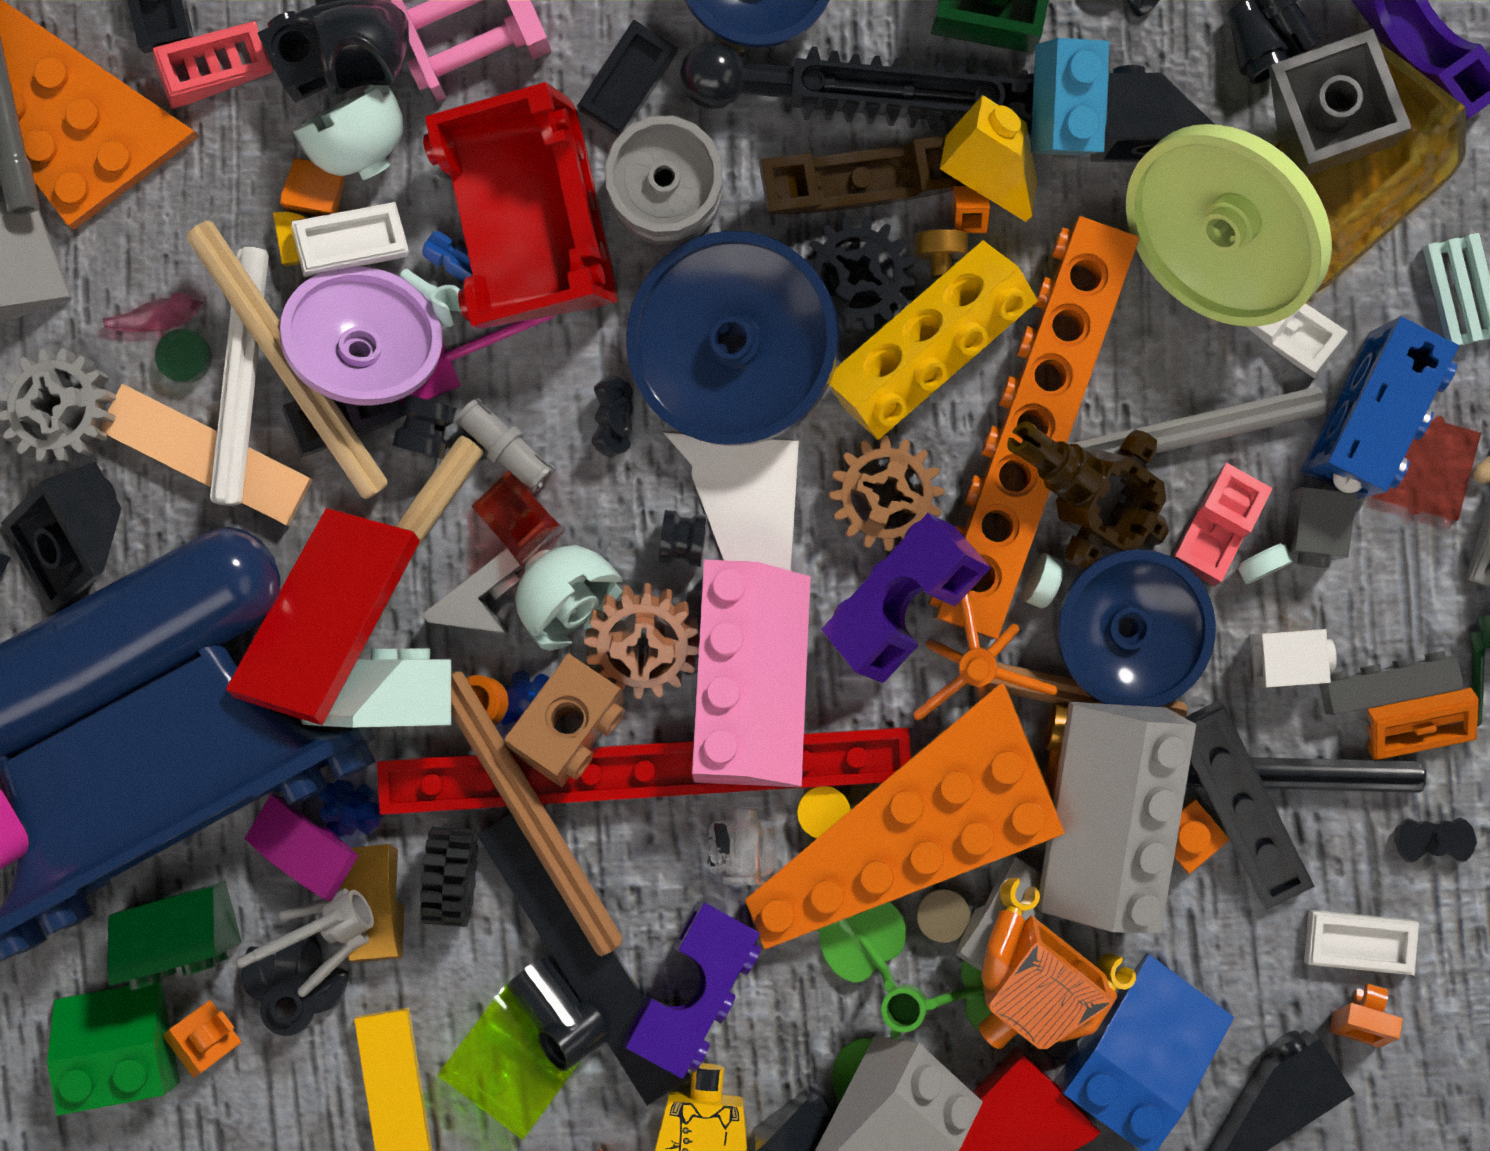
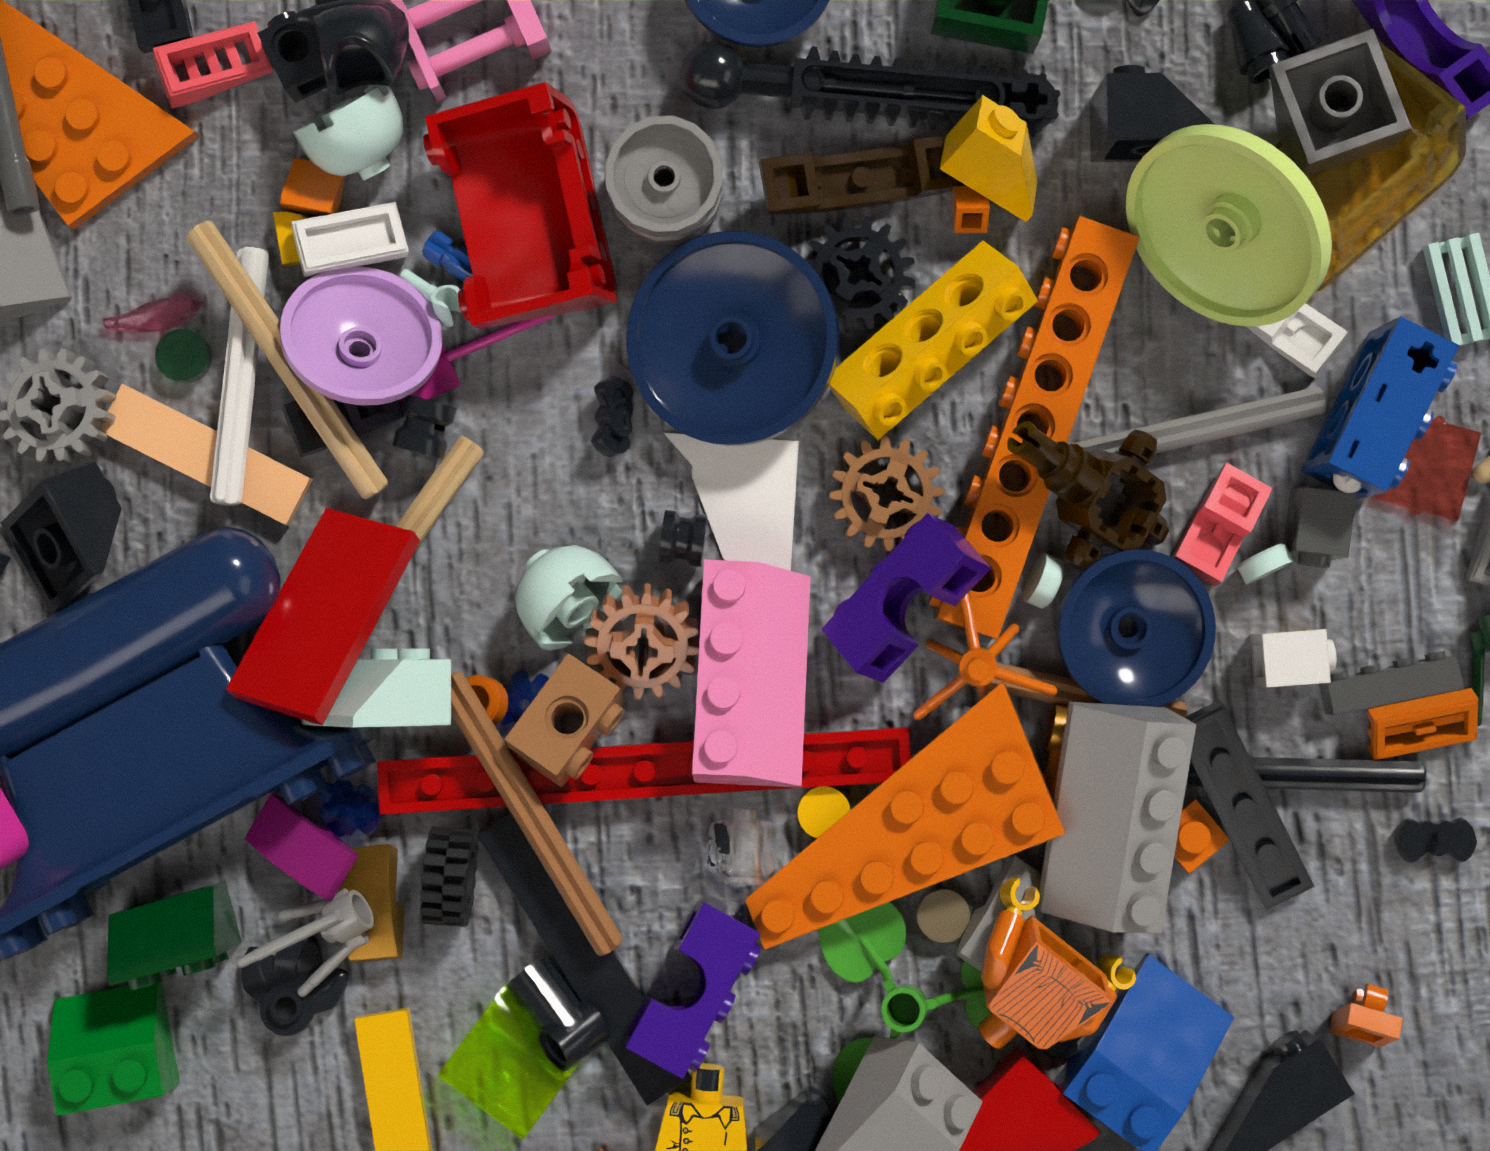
orange tile [162,999,242,1079] -> none
light grey slope [422,548,525,633] -> none
light grey pin [455,398,556,494] -> none
clear red slope [471,470,566,564] -> none
black tile [576,19,678,137] -> none
pearl gold tile [915,230,968,278] -> none
dark azure brick [1031,38,1110,156] -> none
white tile [1304,910,1419,975] -> none

